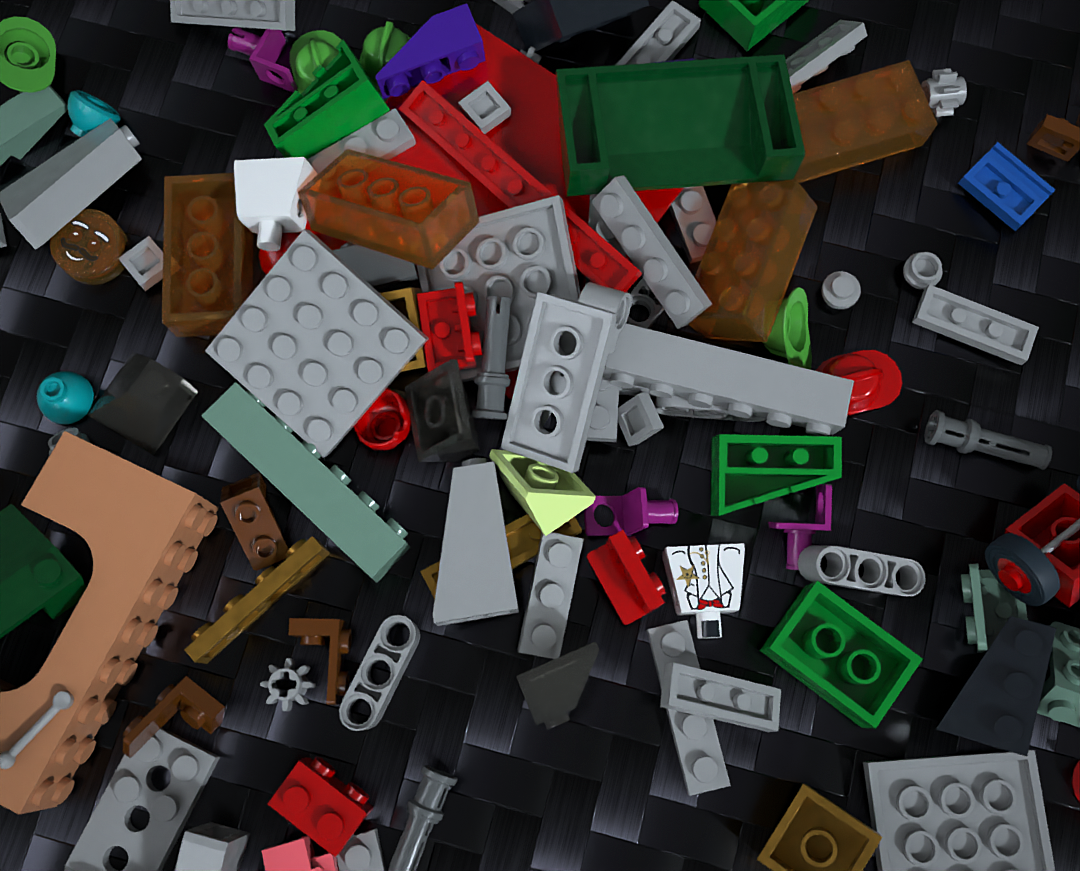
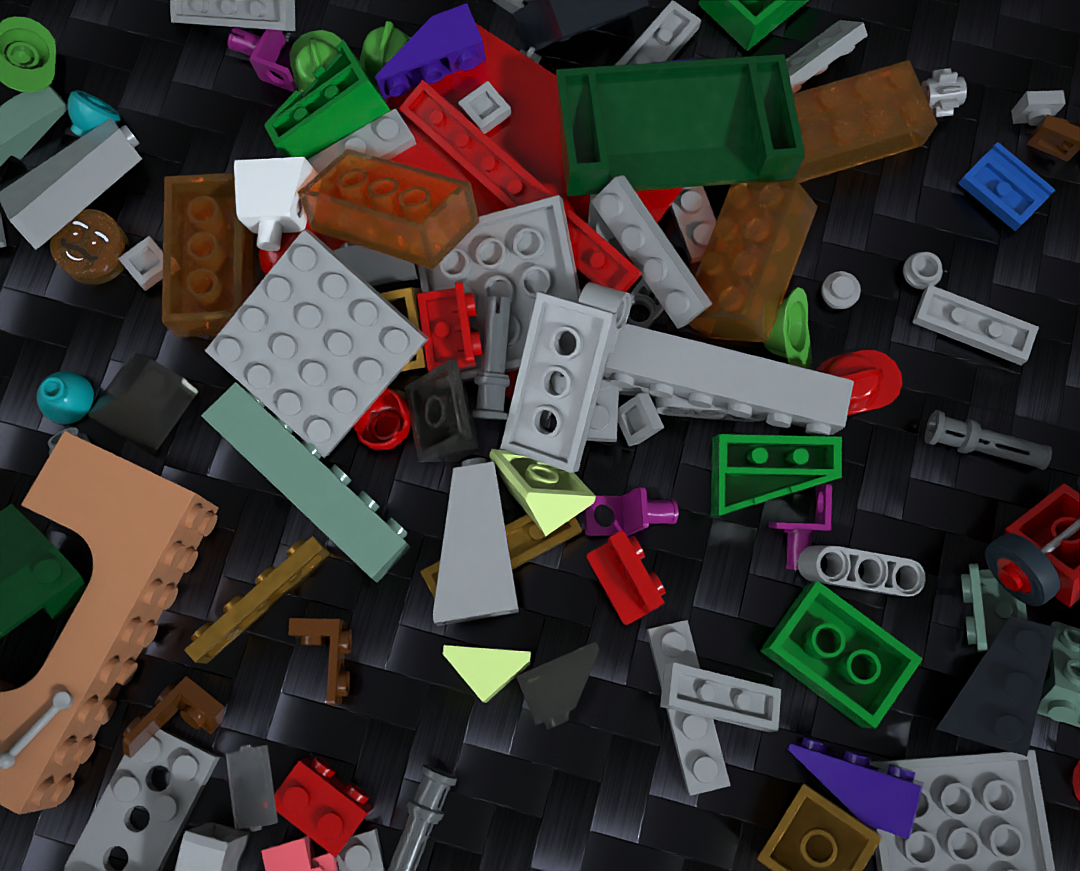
reddish brown bracket [220,472,290,571] -> none
light grey gear [260,658,316,711] -> none
light grey beam [339,615,420,731] -> none
light grey plate [517,532,583,660] -> none
white torso [662,543,745,639] -> none
none -> clear piece [226,744,278,832]
none -> yellowish green slope [443,645,531,702]
none -> dark purple slope [788,737,924,839]
none -> light grey plate [1011,90,1066,126]

